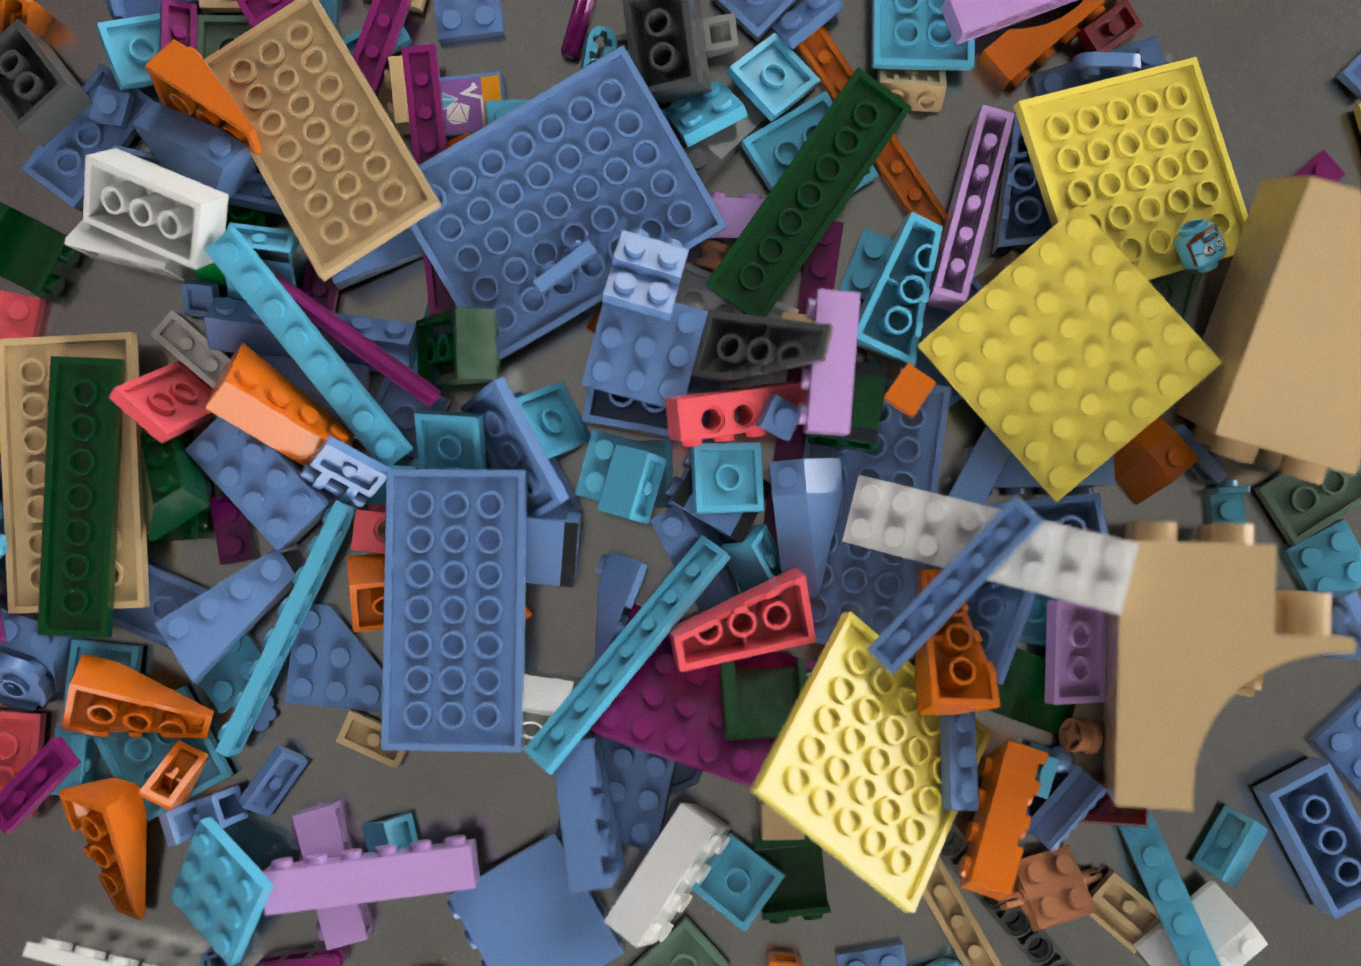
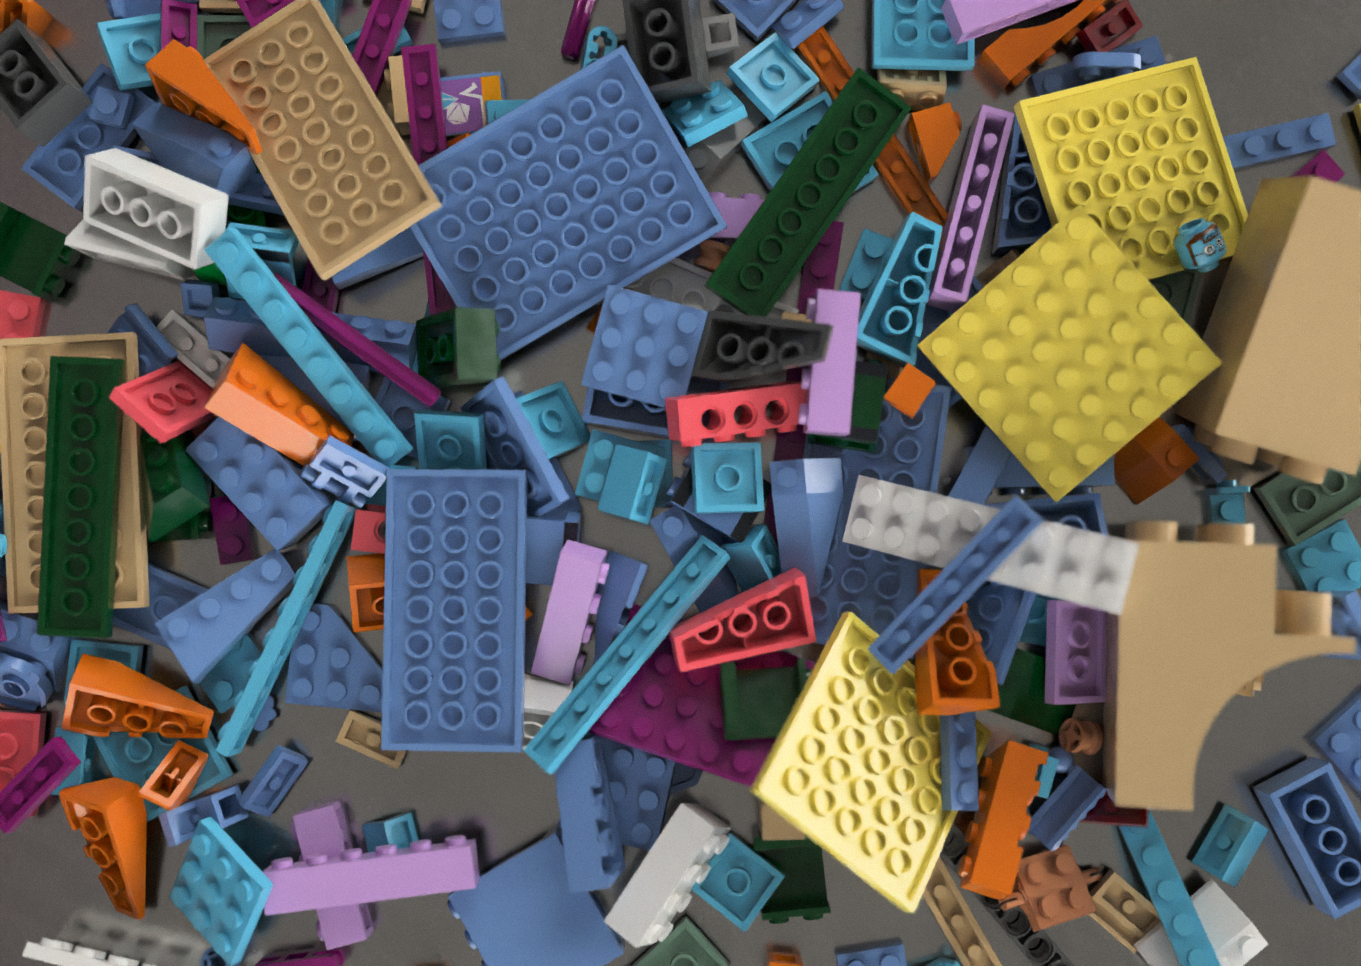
medium blue plate [532,239,598,295] -> none
medium blue plate [602,228,689,321] -> none
medium blue plate [755,394,799,441] -> none
none -> medium blue plate [107,303,178,377]
none -> lavender brick [531,539,610,685]
none -> orange slope [906,102,962,185]
none -> medium blue plate [1223,113,1337,170]

